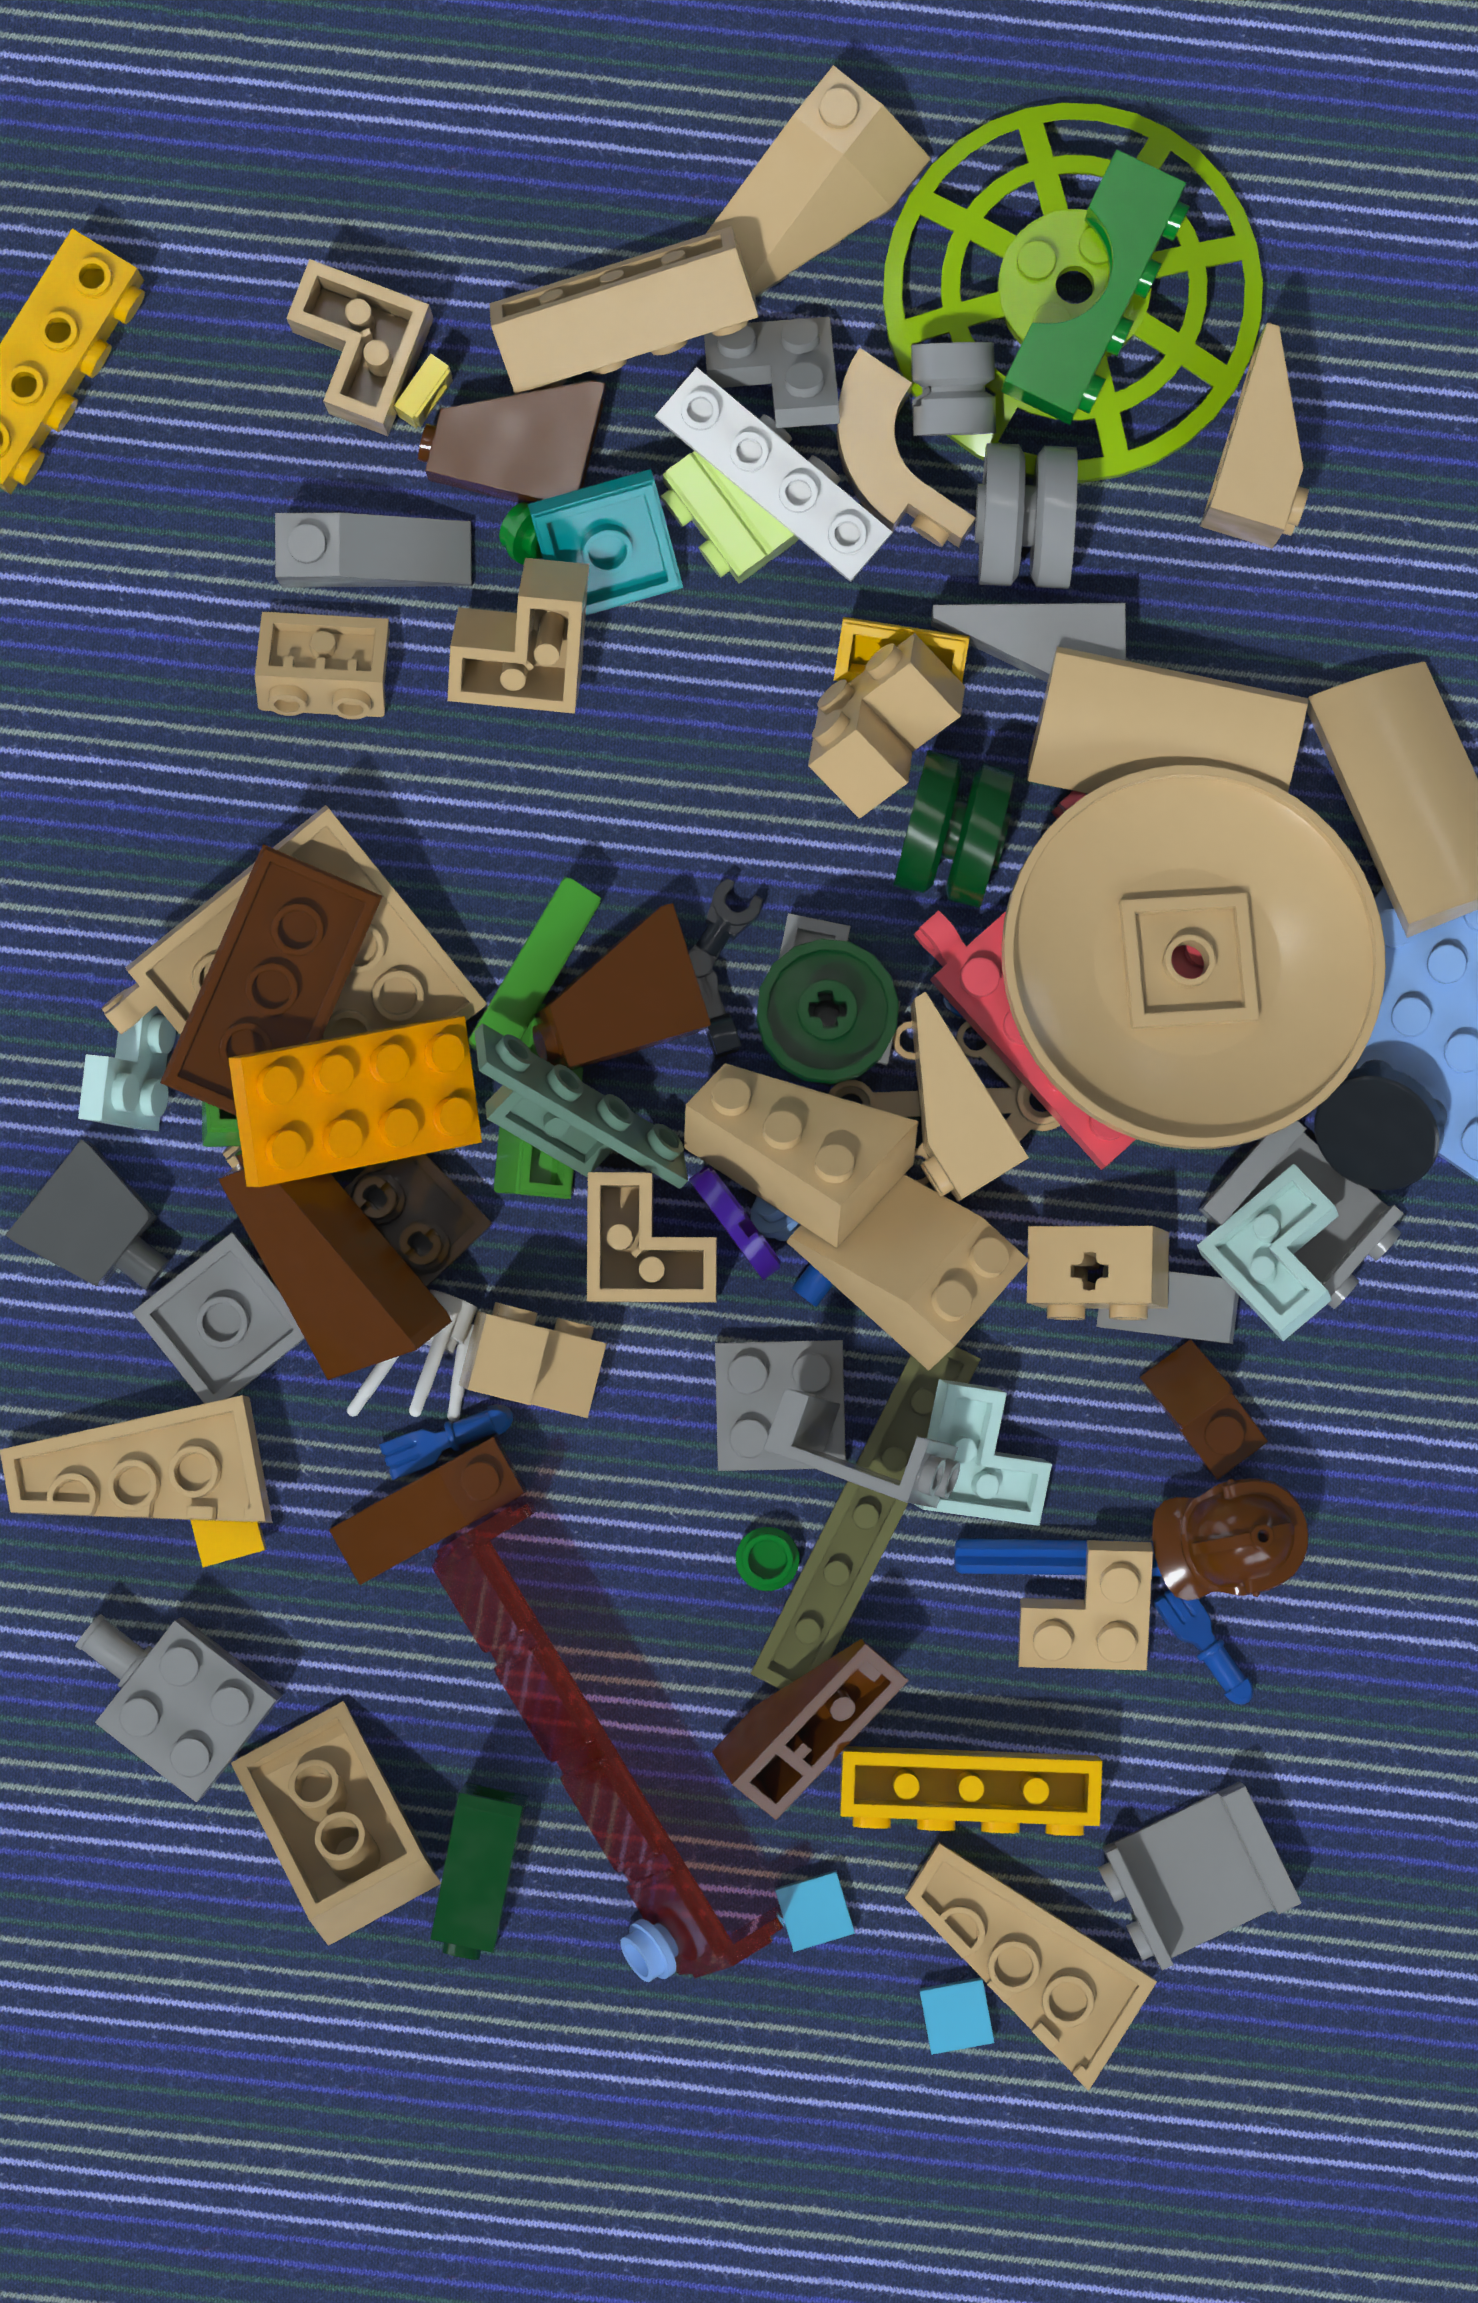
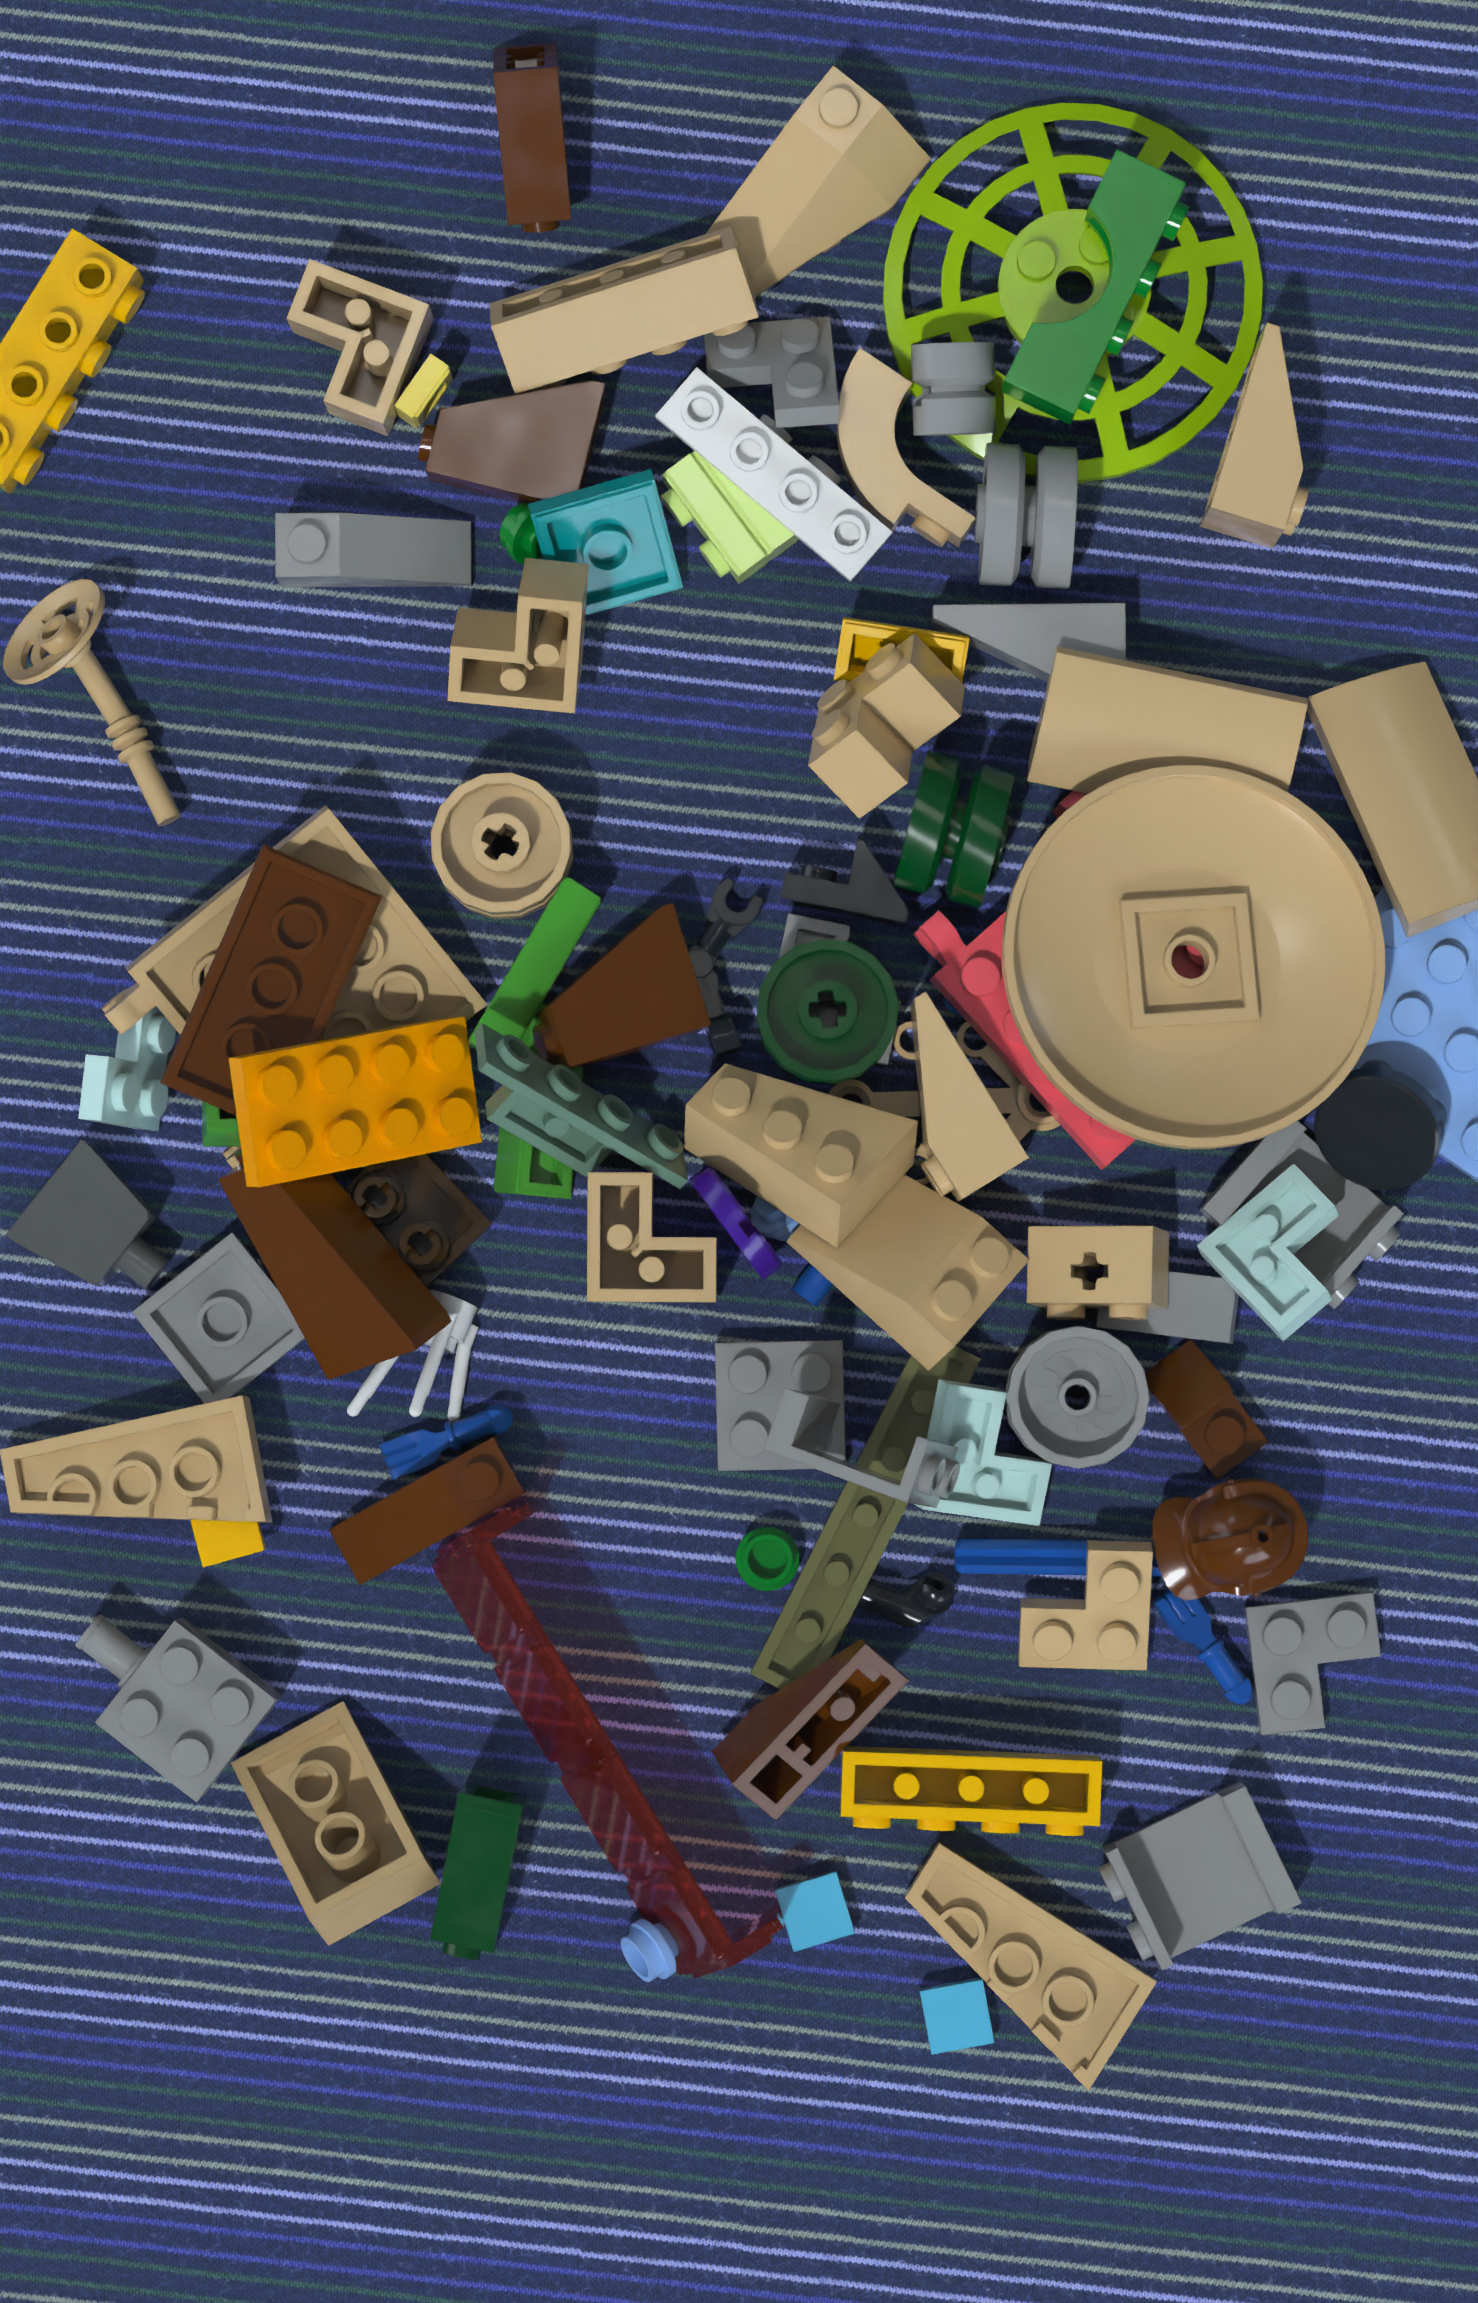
tan bracket [255,612,390,719] -> none
tan brick [459,1302,607,1418] -> none
none -> tan dish [3,579,181,827]
none -> tan wheel [431,772,574,919]
none -> reddish brown slope [493,43,571,233]
none -> black slope [780,835,909,928]
none -> black arm [858,1572,955,1628]
none -> light grey wheel [1004,1326,1150,1469]
none -> light grey plate [1244,1592,1381,1735]

